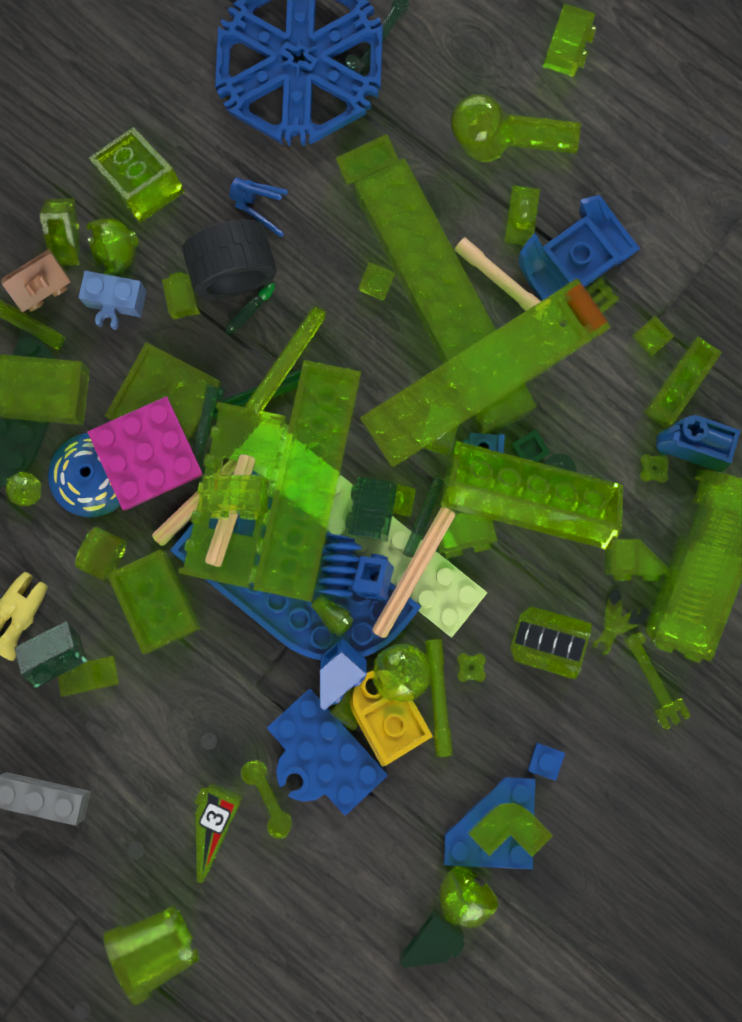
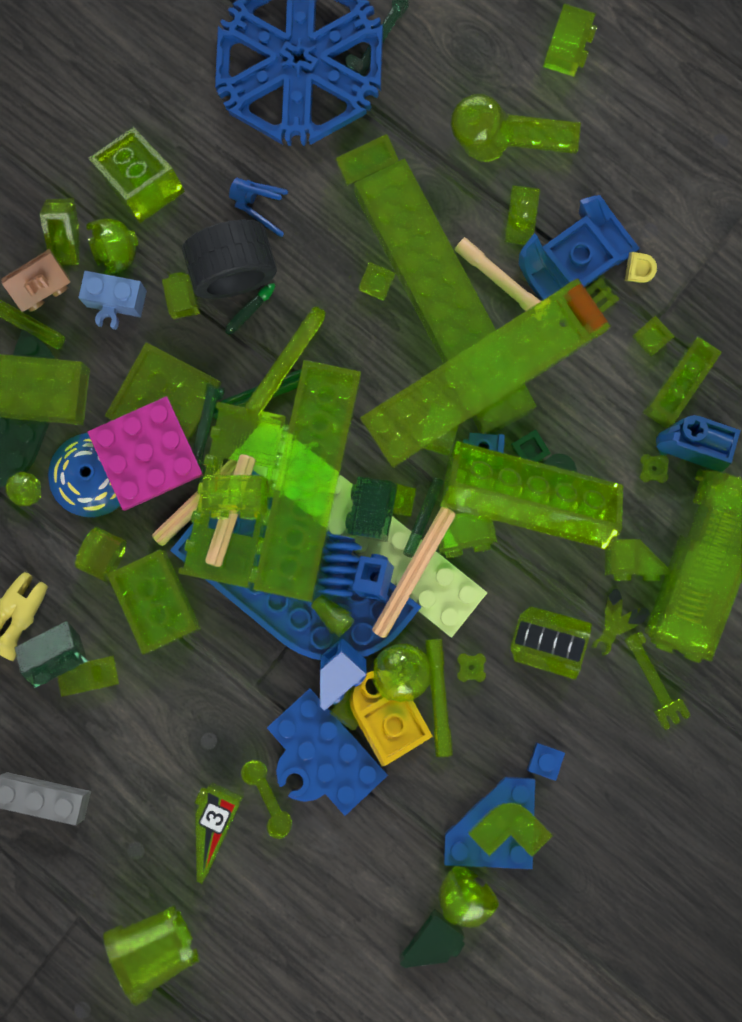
none -> light yellow tile [624,252,657,283]

